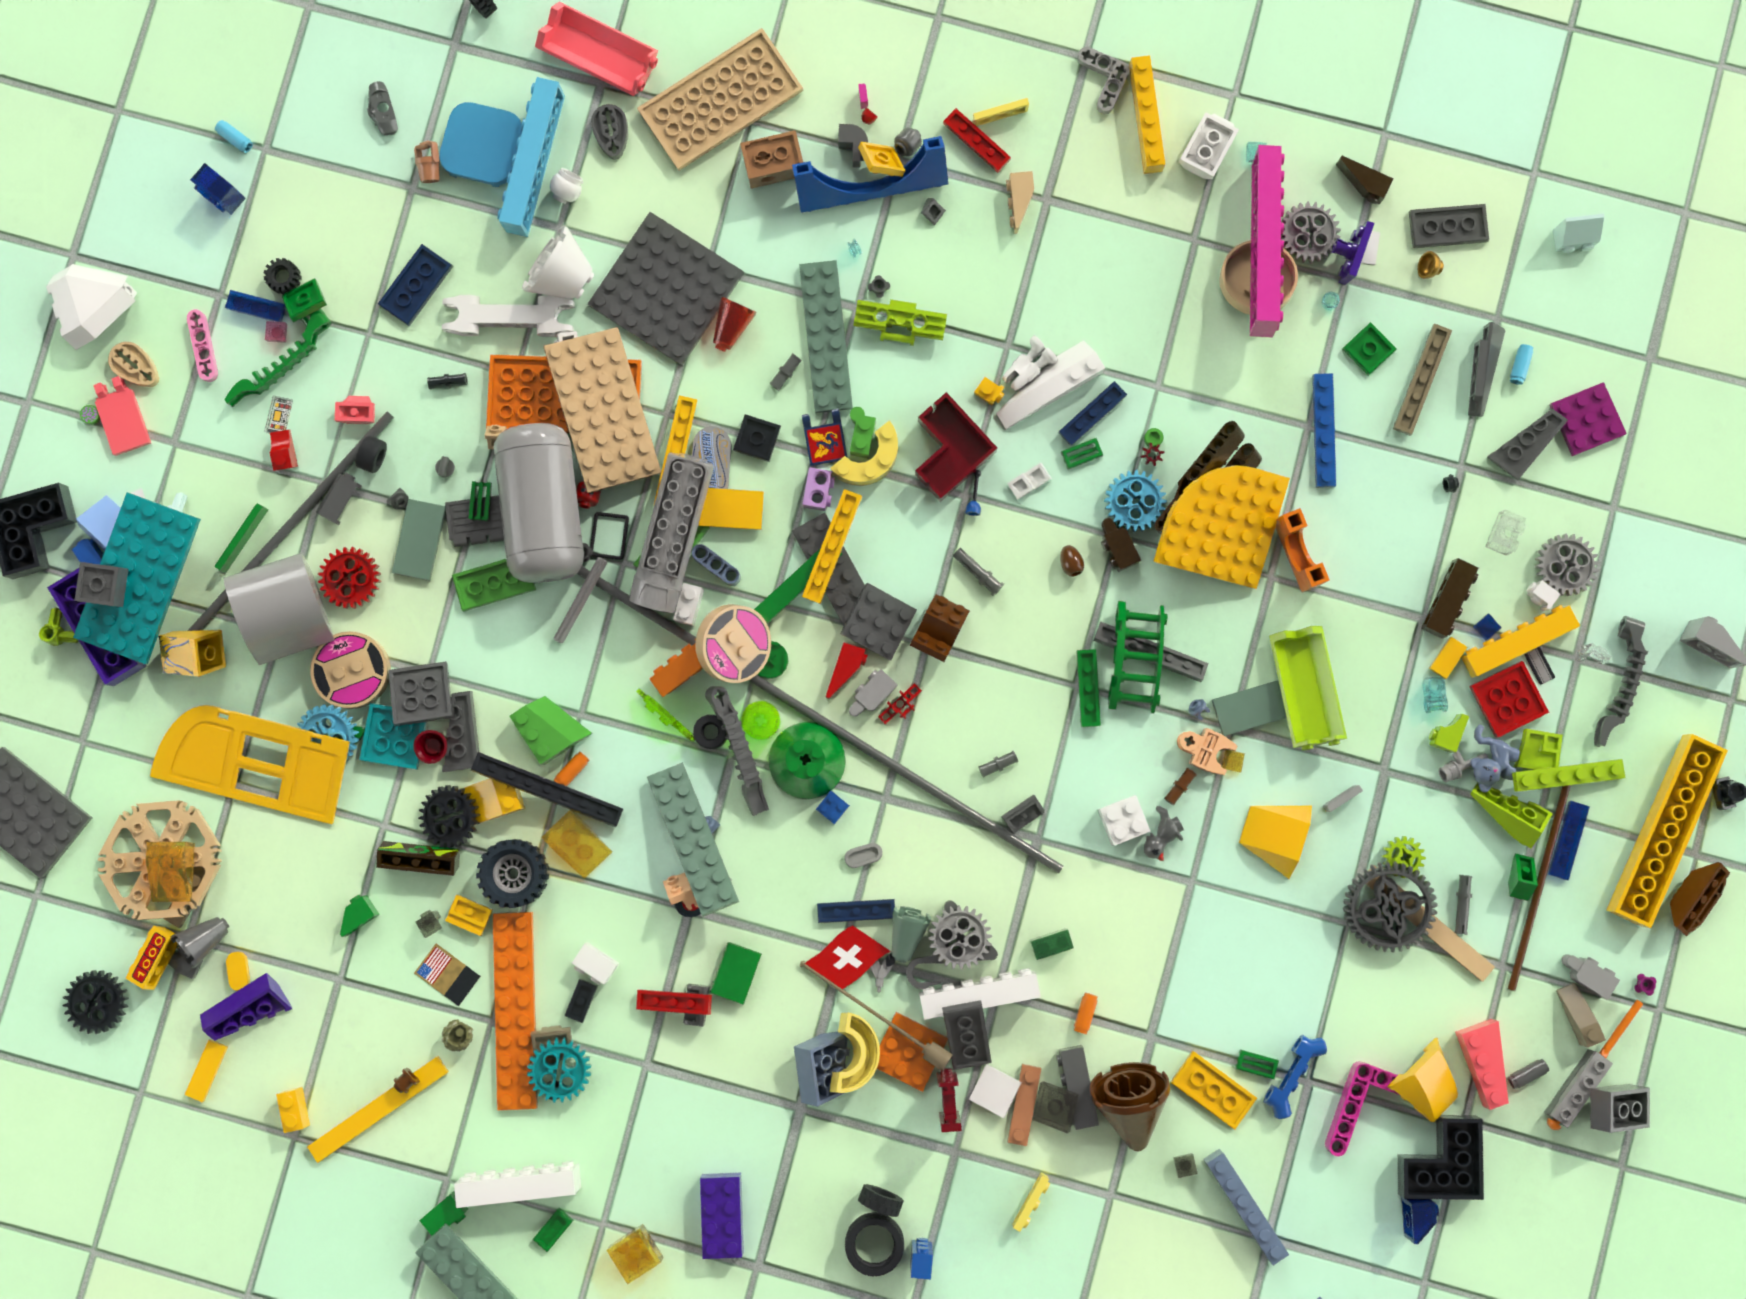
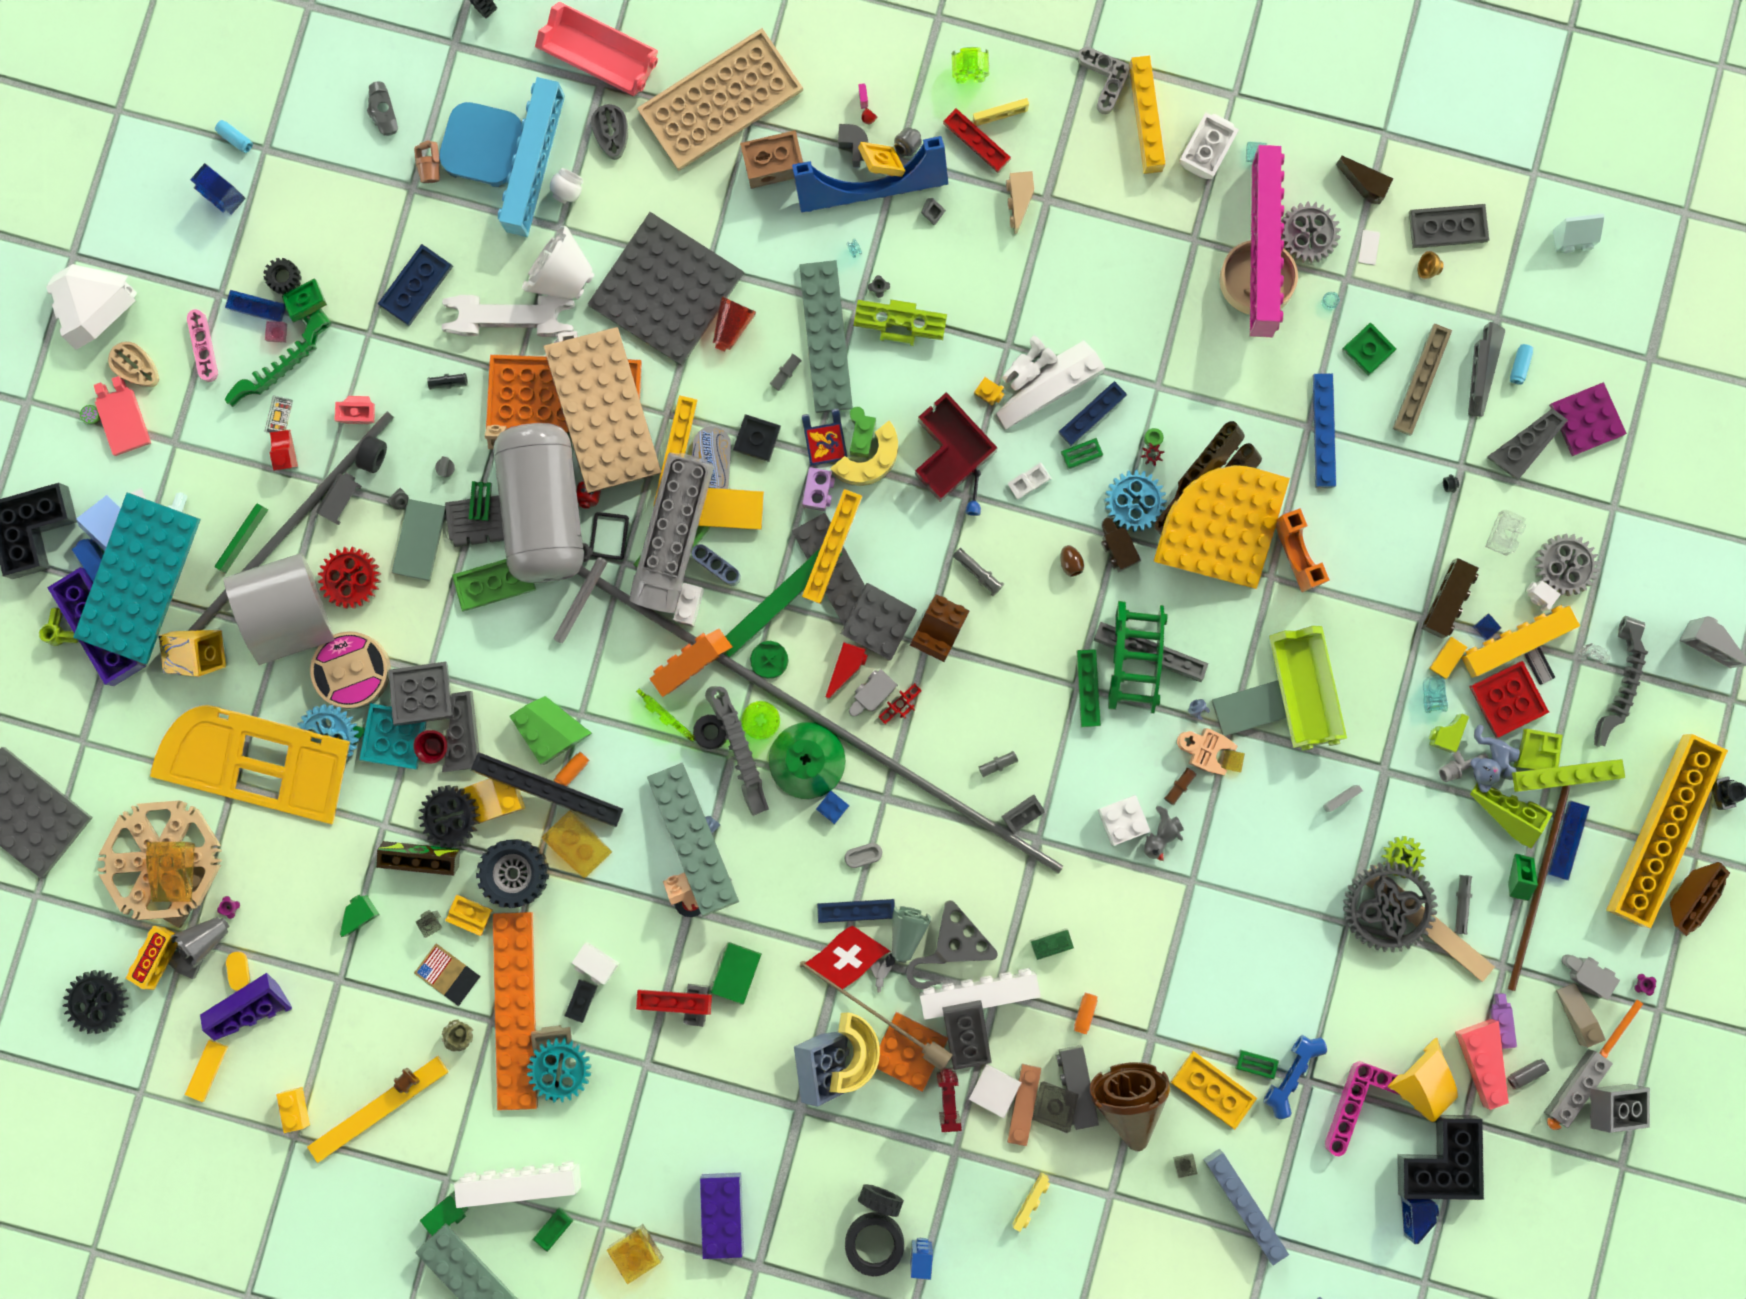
dark grey container [75,562,128,607] -> none
brick [695,604,771,683] -> none
light grey gear [928,905,992,970] -> none
yellow wedge [1239,805,1312,879] -> none
dark purple plate [1332,221,1375,285] -> none
none -> magenta plate [217,896,240,919]
none -> clear neon green brick [951,47,990,83]
none -> medium lavender hinge [1490,993,1517,1049]

